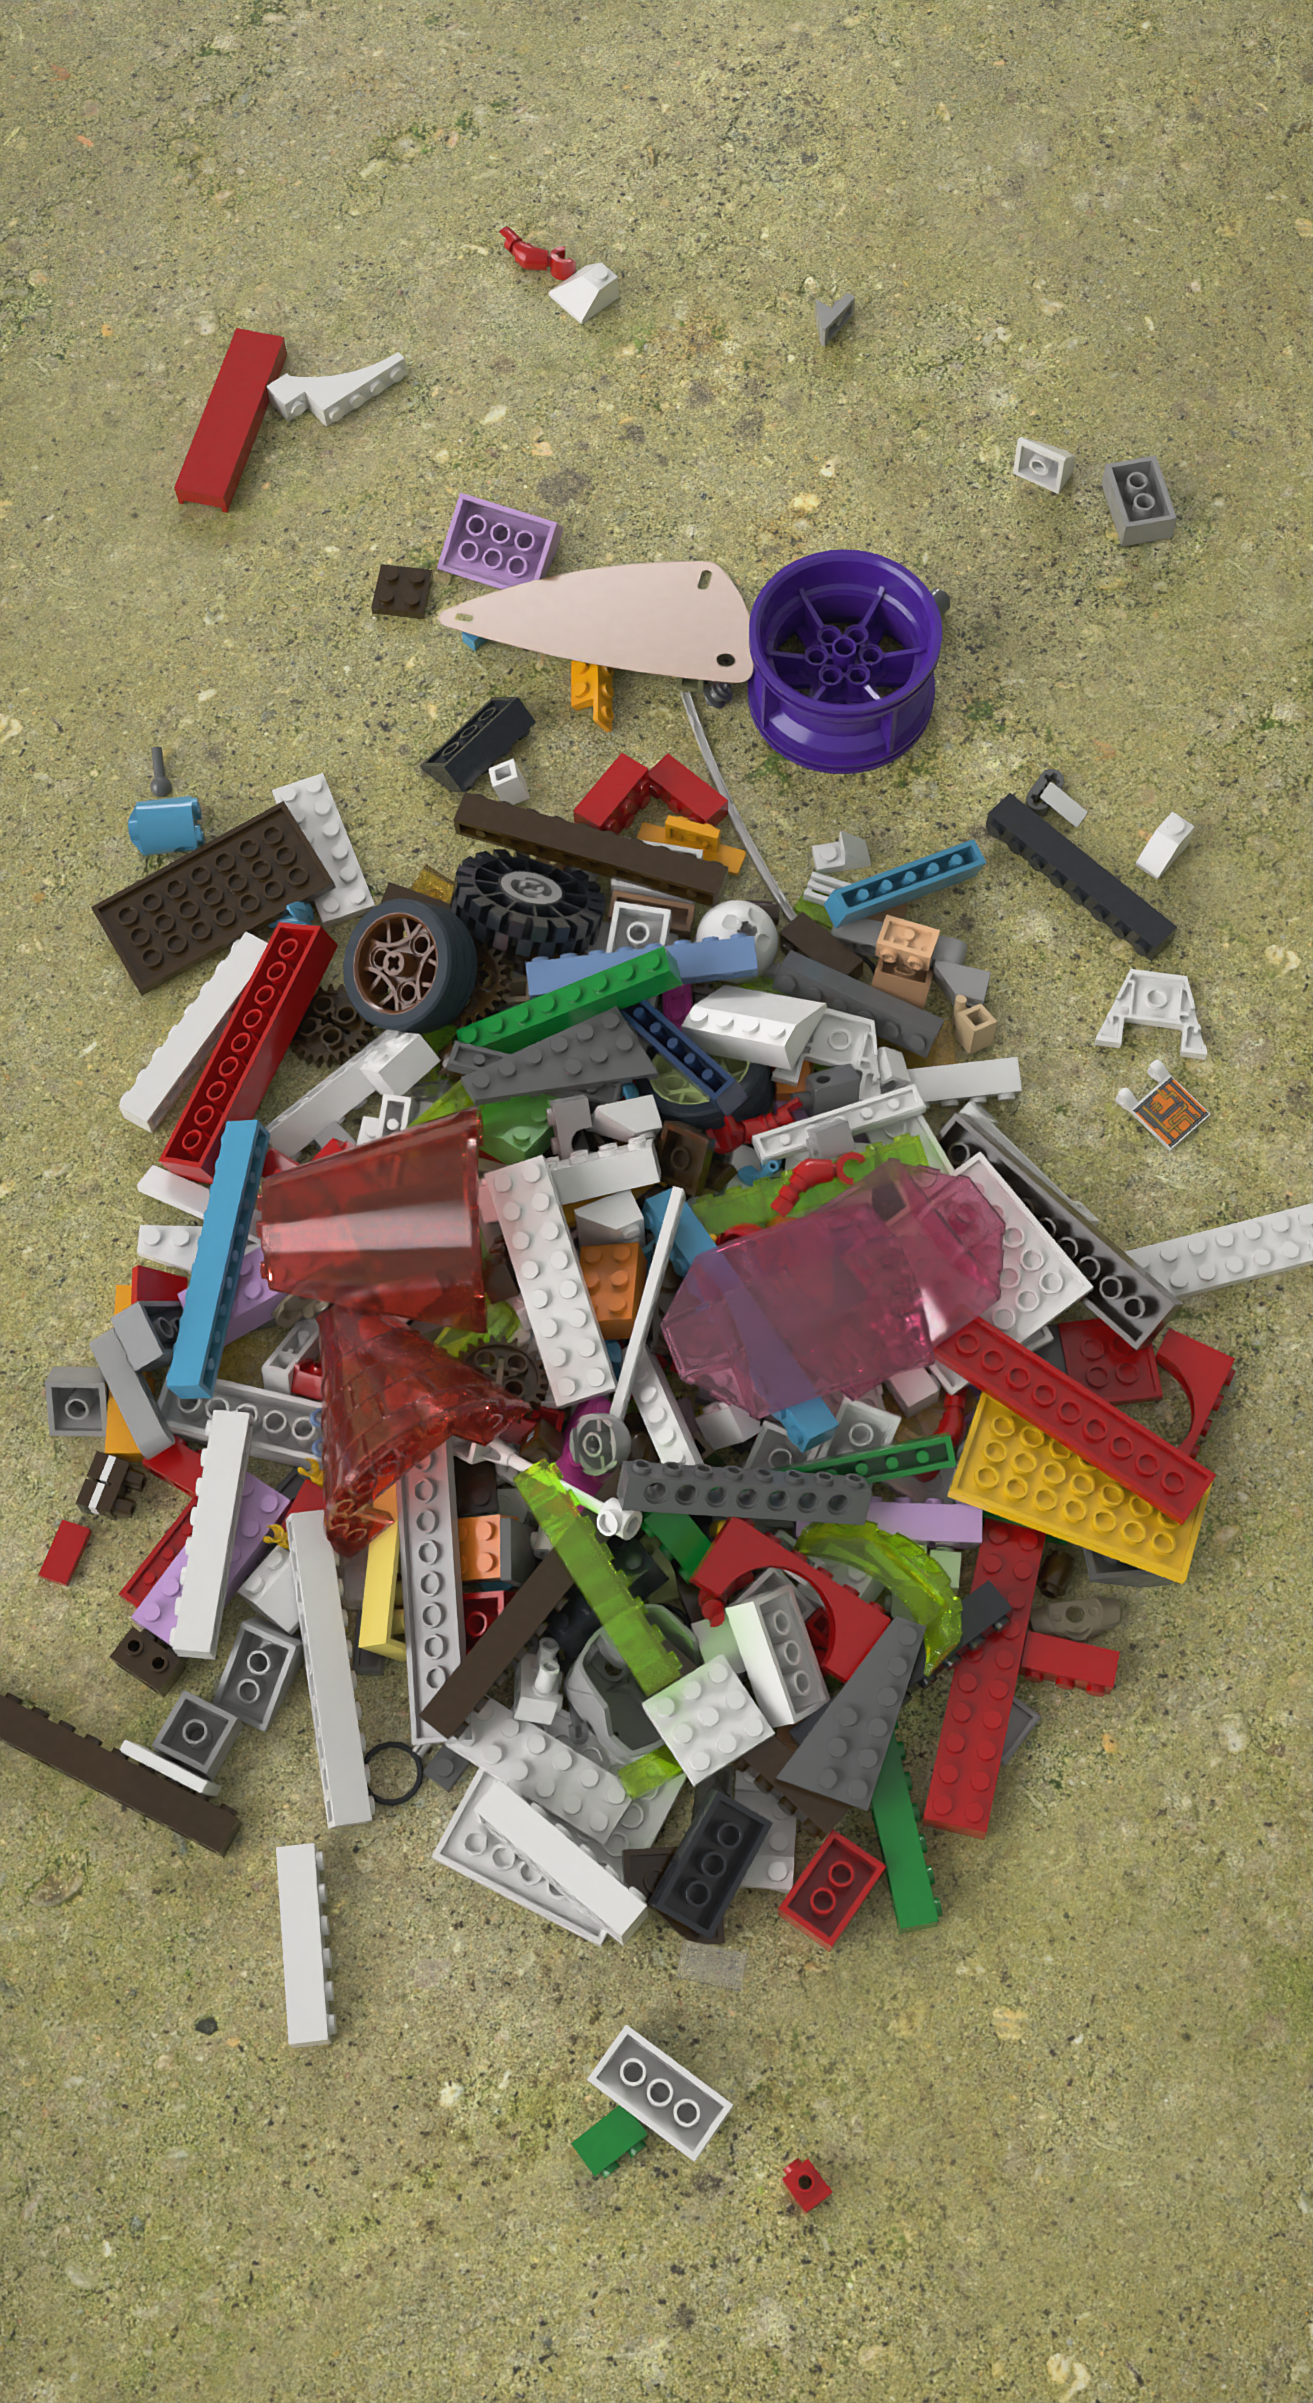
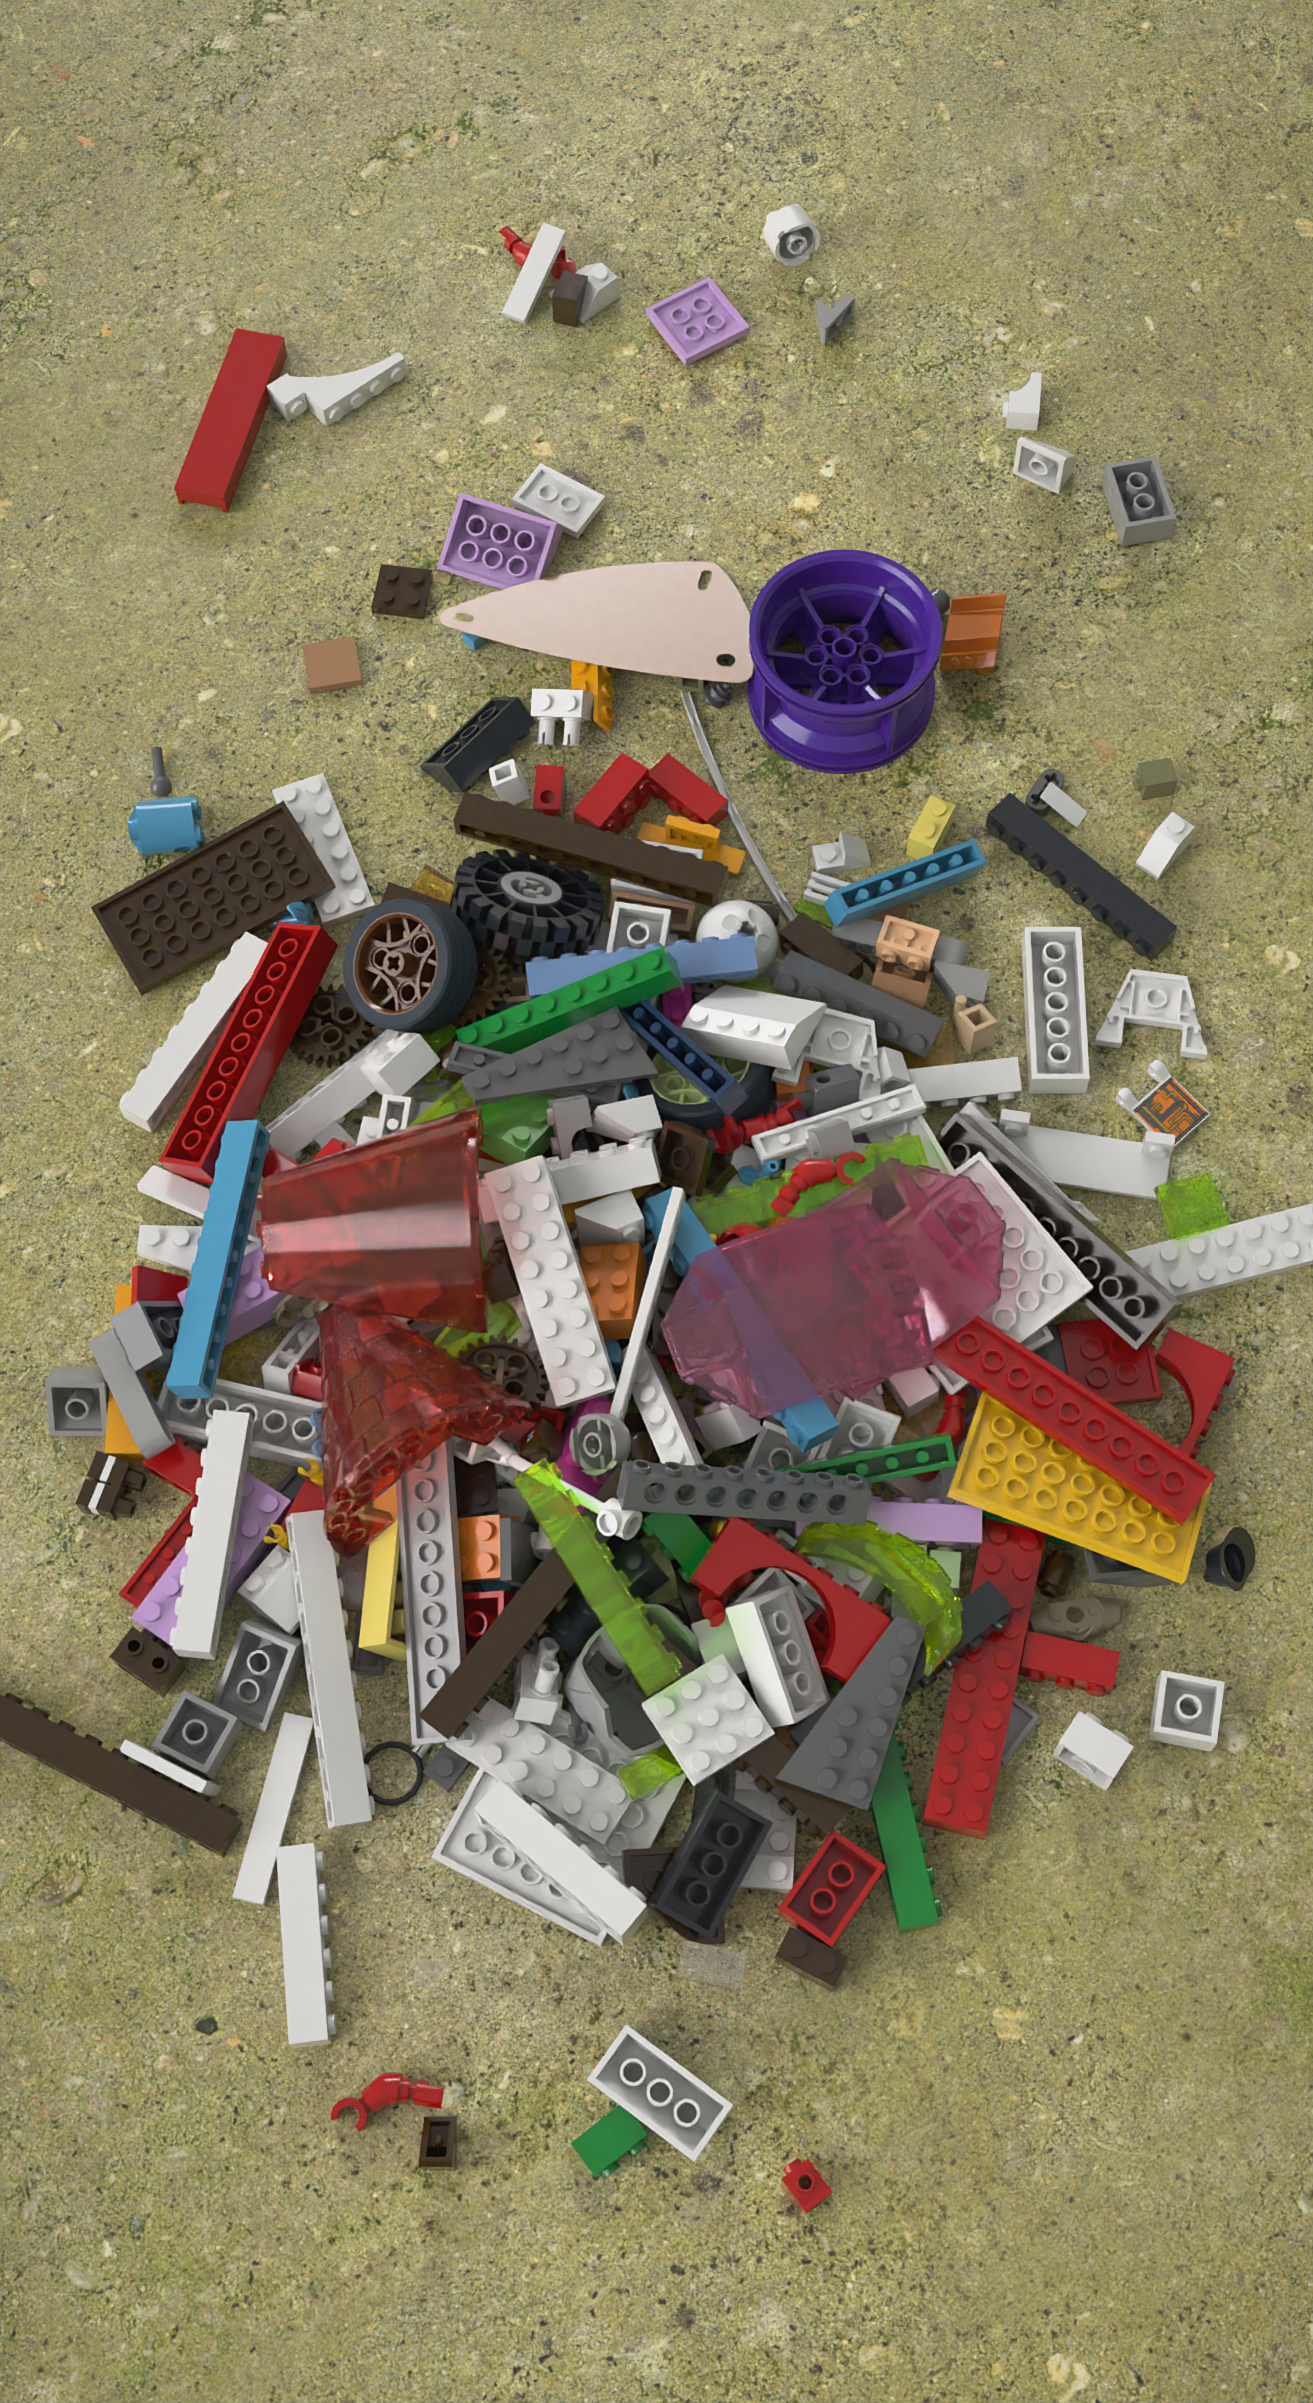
red tile [38,1519,92,1587] -> none
none -> white tile [232,1712,314,1906]
none -> medium nougat tile [302,636,363,694]
none -> red piece [331,2072,444,2132]
none -> dark brown slope [418,2116,457,2171]
none -> white tile [502,222,567,324]
none -> white plate [512,463,605,539]
none -> white brick [530,688,594,747]
none -> red torso [533,765,567,818]
none -> dark brown slope [552,270,588,327]
none -> lavender plate [646,277,750,366]
none -> white brick [763,204,821,267]
none -> dark brown brick [775,1927,848,1992]
none -> light yellow brick [906,795,956,859]
none -> orange slope [939,592,1007,674]
none -> white bracket [998,1109,1175,1201]
none -> white arch [1002,372,1042,431]
none -> white brick [1021,927,1090,1094]
none -> white brick [1052,1711,1134,1791]
none -> olive brick [1133,757,1178,800]
none -> white brick [1148,1670,1225,1752]
none -> clear neon green plate [1154,1172,1230,1241]
none -> black piece [1203,1527,1256,1591]

